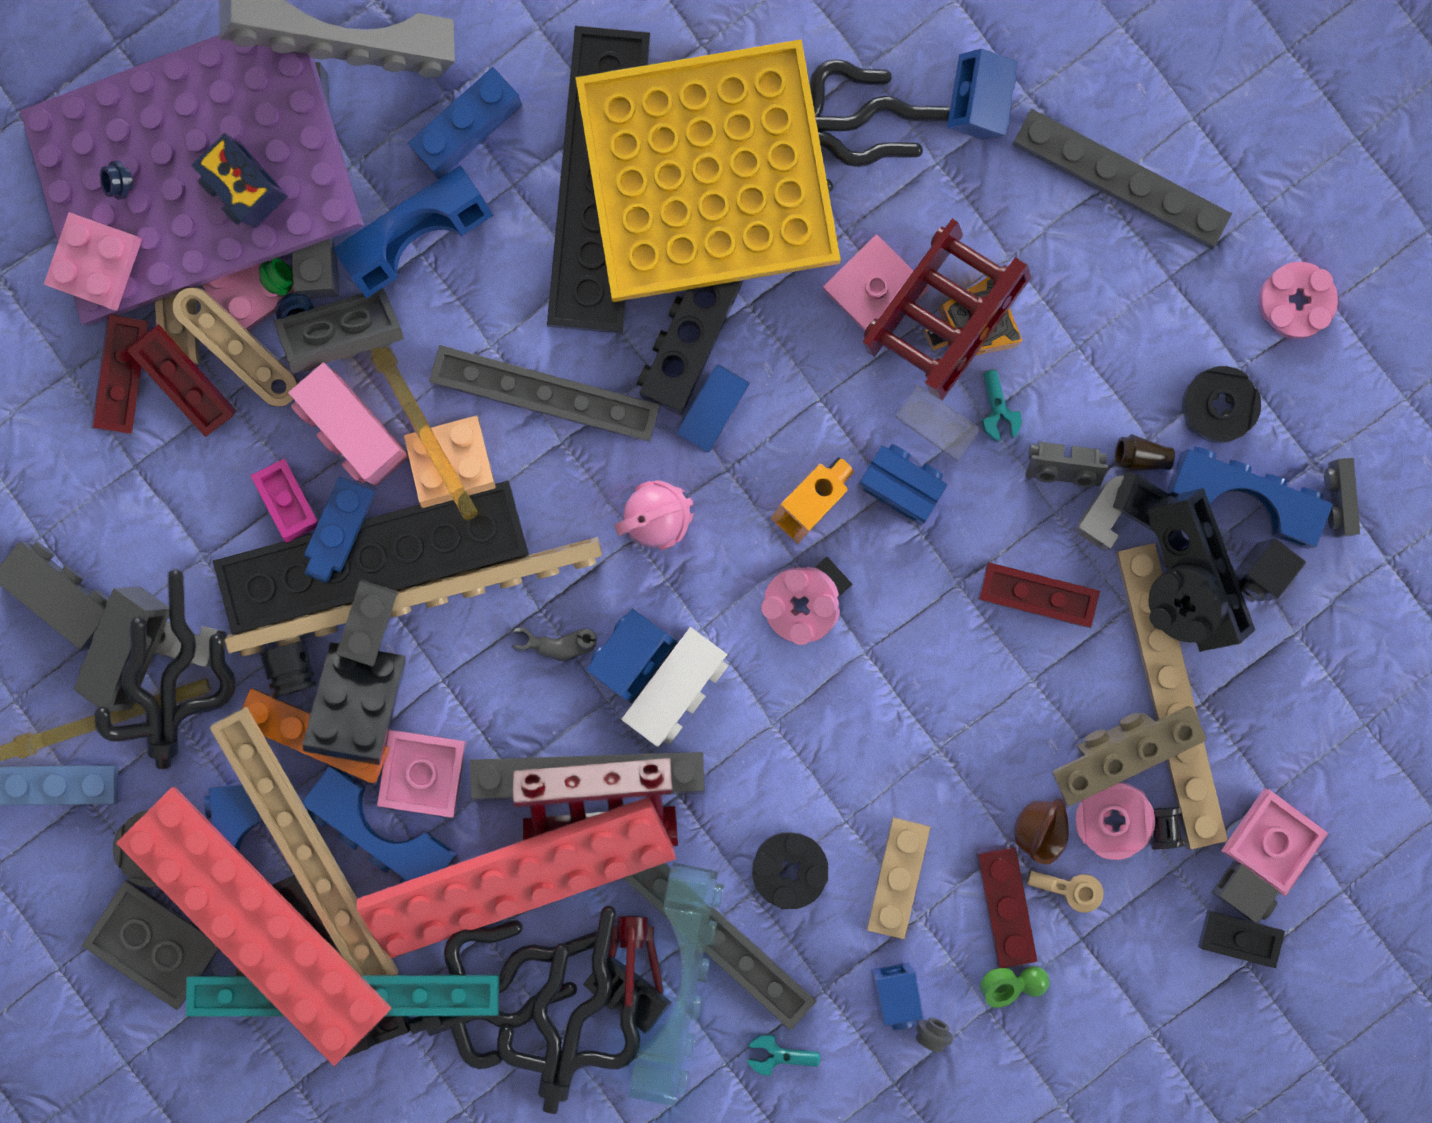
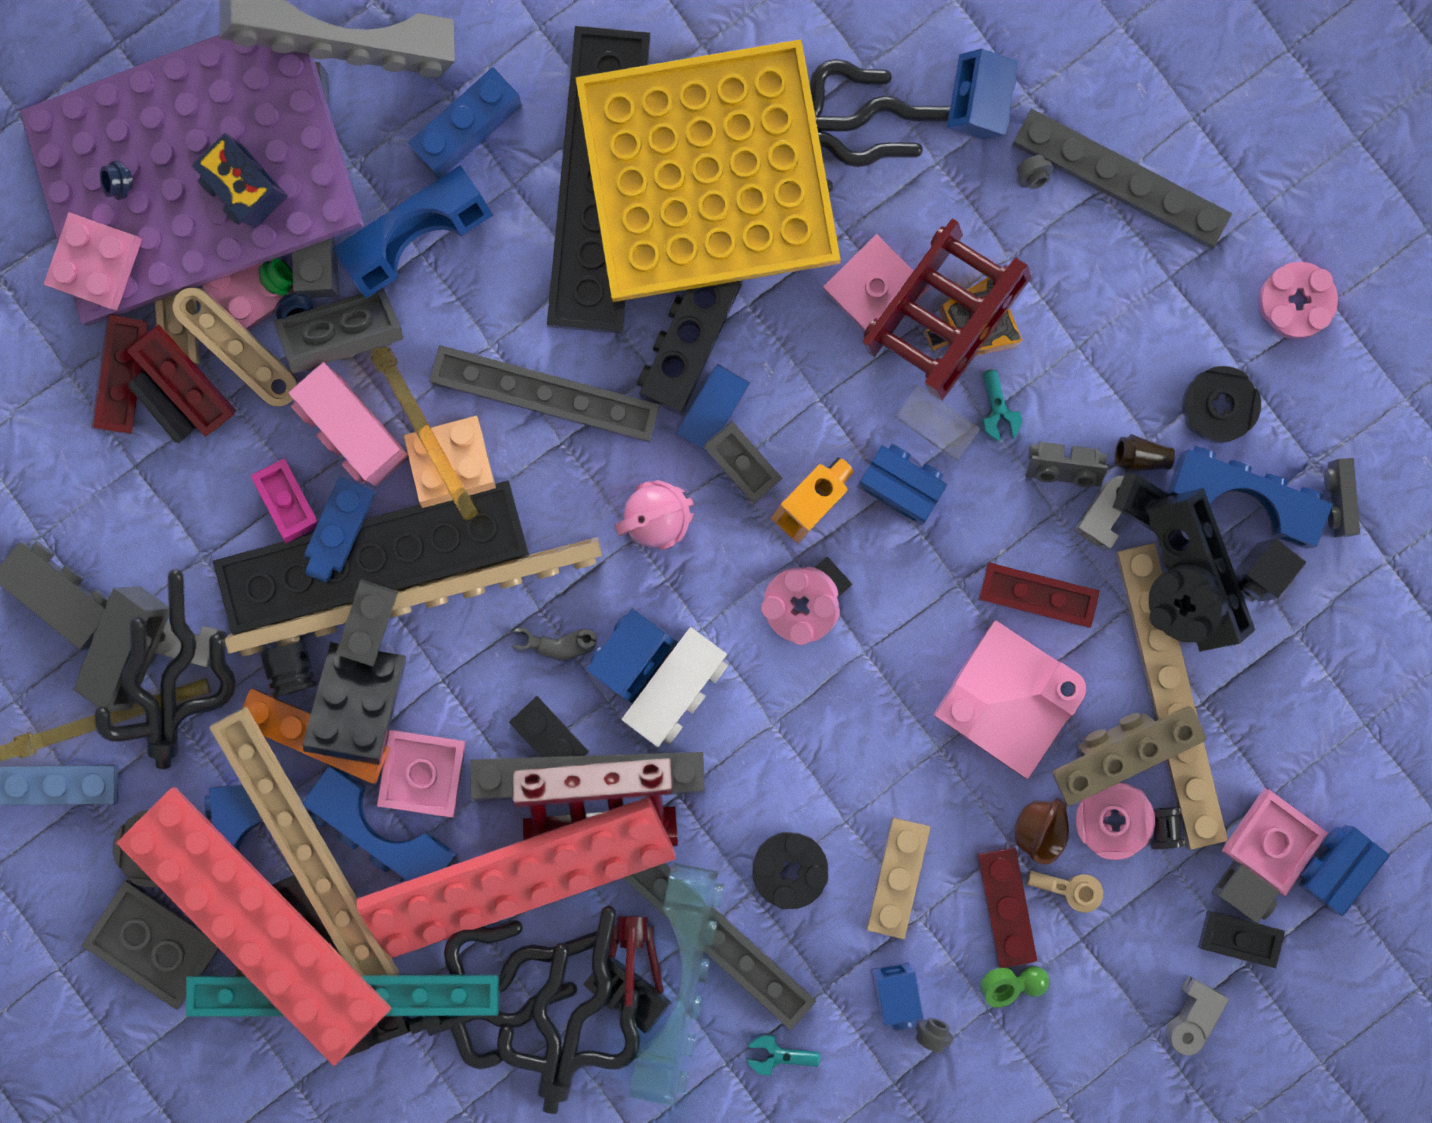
none -> black slope [128,370,196,444]
none -> black plate [509,696,589,757]
none -> dark grey plate [703,420,782,504]
none -> bright pink slope [933,620,1086,779]
none -> dark grey plate [1017,155,1054,189]
none -> light grey leg [1166,975,1229,1056]
none -> blue brick [1299,825,1390,916]

